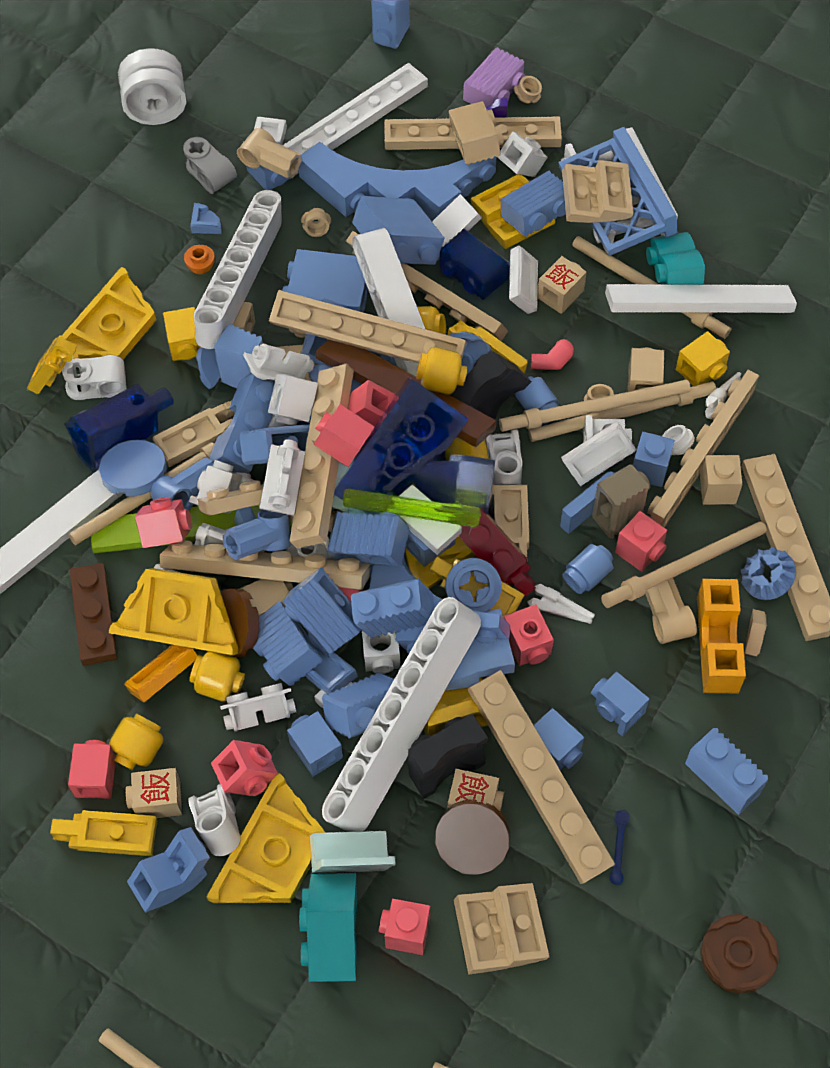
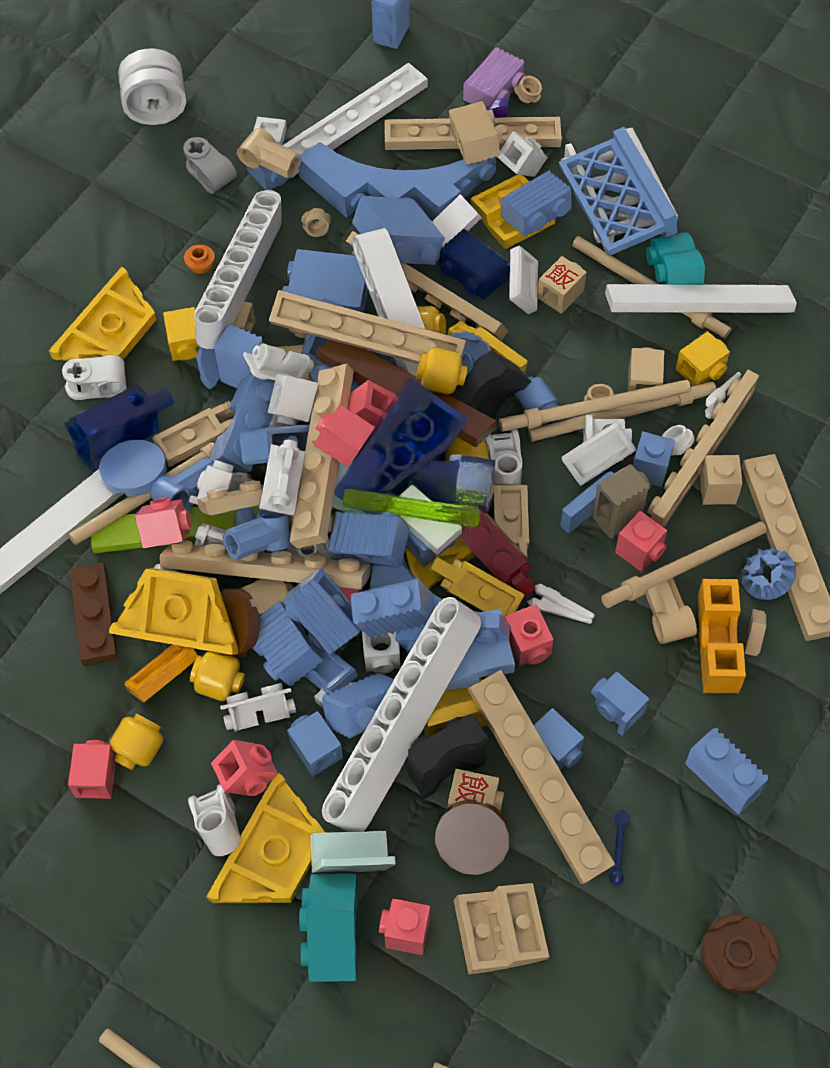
yellow hinge [27,335,78,394] -> none
yellow hinge [50,810,158,856] -> none
tan brick [126,768,182,818] -> none
medium blue brick [127,827,210,913] -> none
medium blue tile [190,203,222,234] -> none
medium blue gear [445,558,501,612] -> none
coral arm [531,339,574,370] -> none
tan slope [562,160,634,223] -> none
medium blue brick [562,544,614,594] -> none

